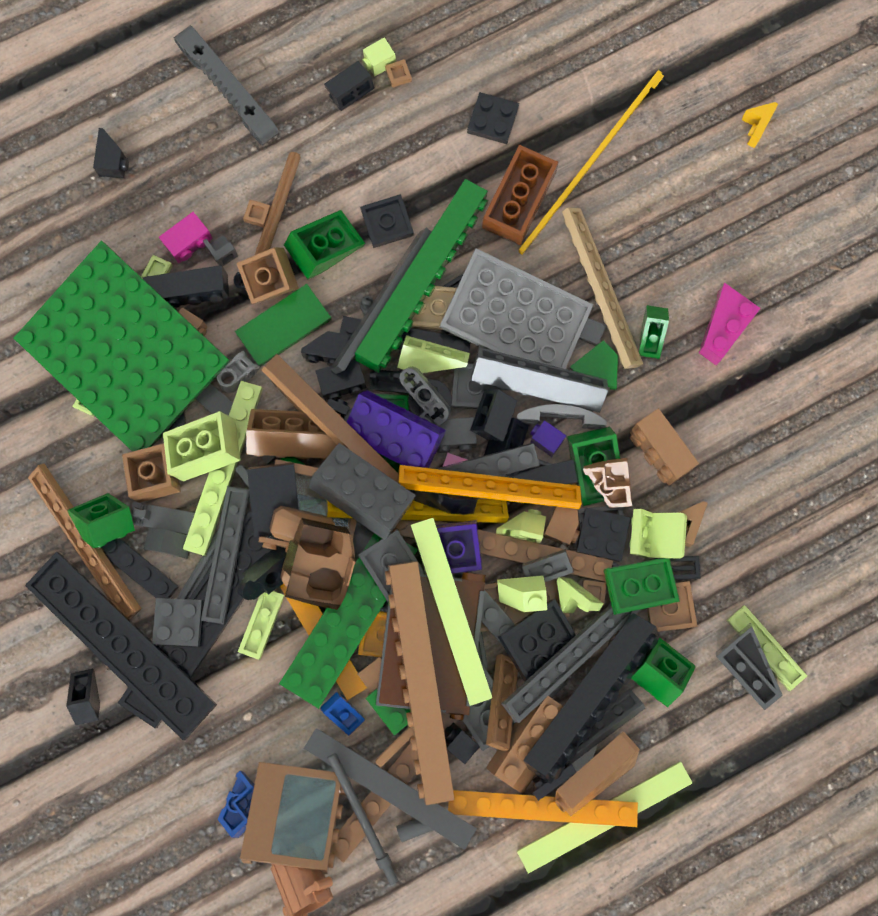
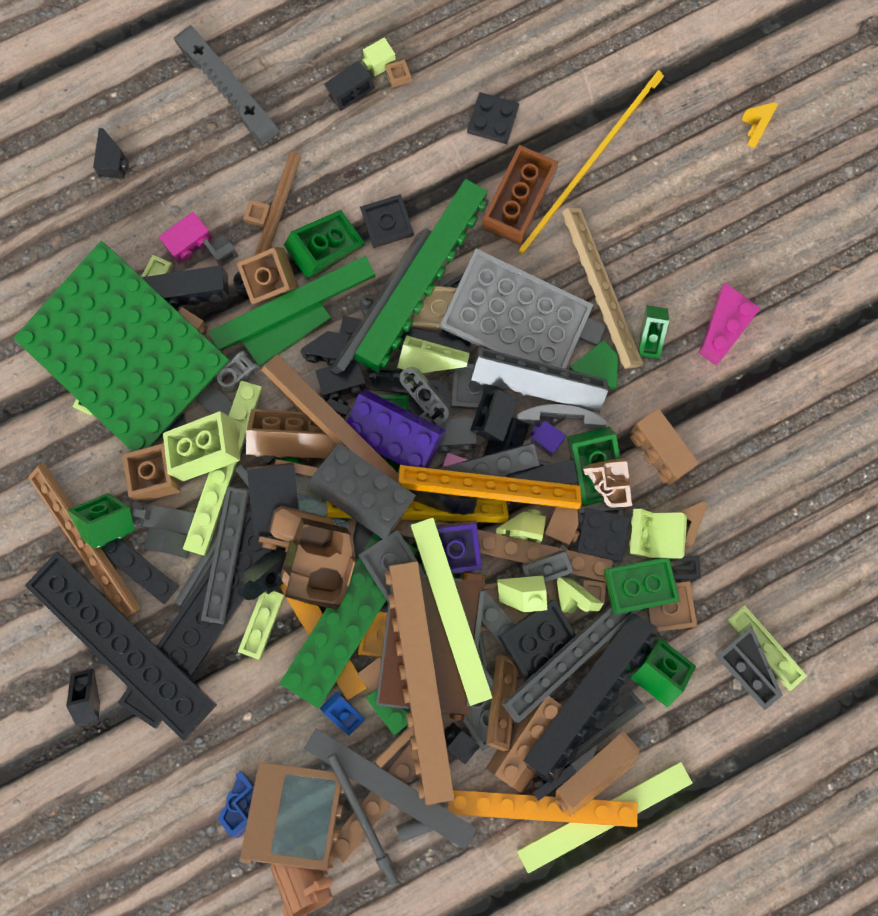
dark grey plate [152,598,203,647] -> none
none -> green tile [208,256,376,351]

